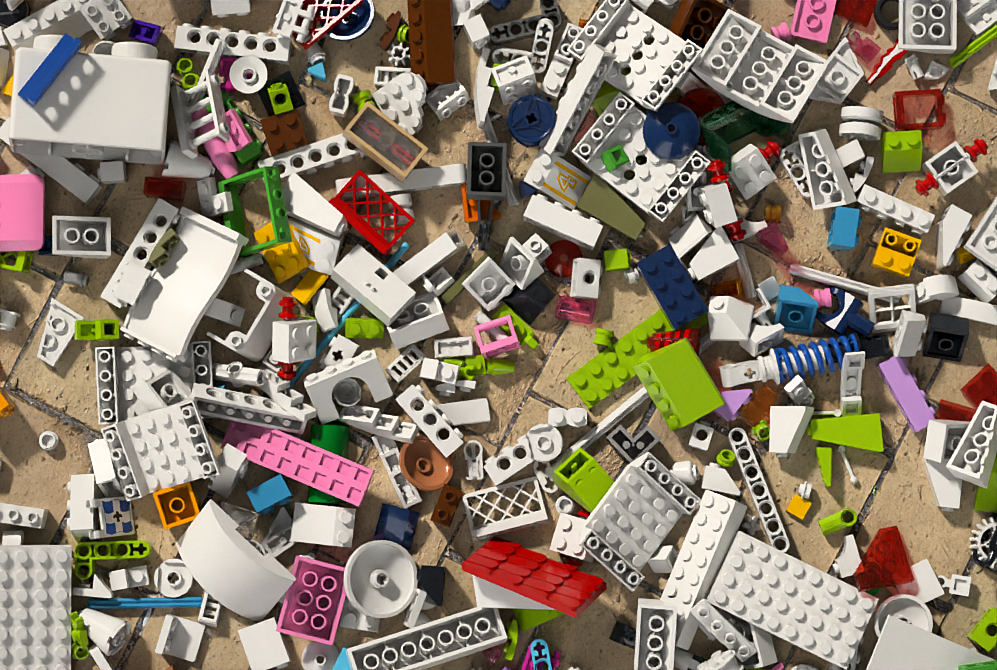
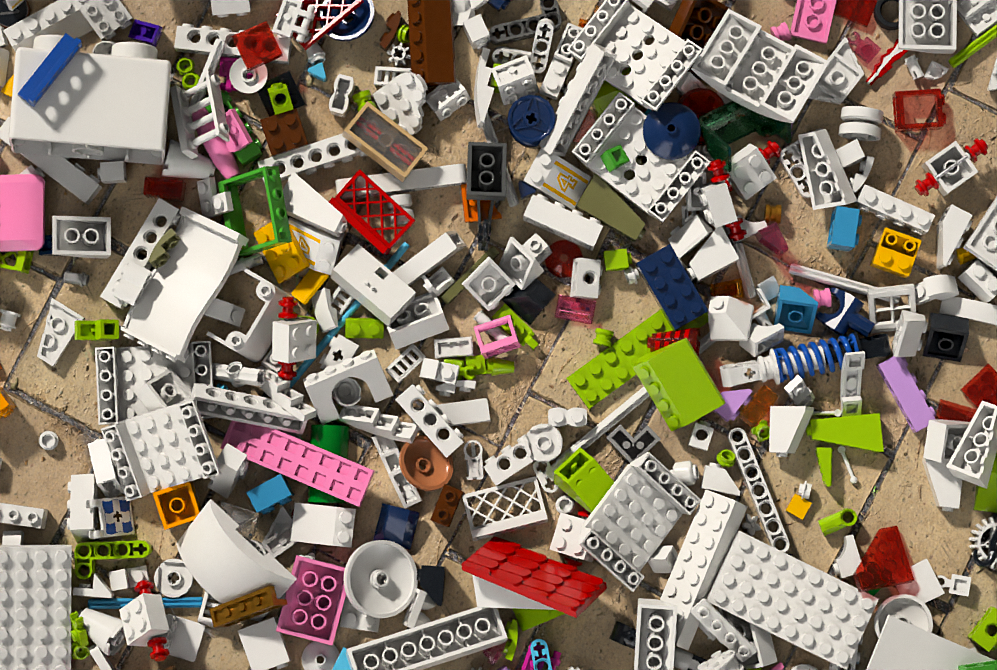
lime slope [880,130,922,174] -> none
none -> white brick [119,580,170,661]
none -> pearl gold fence [209,586,288,628]
none -> clear red tile [232,21,283,71]

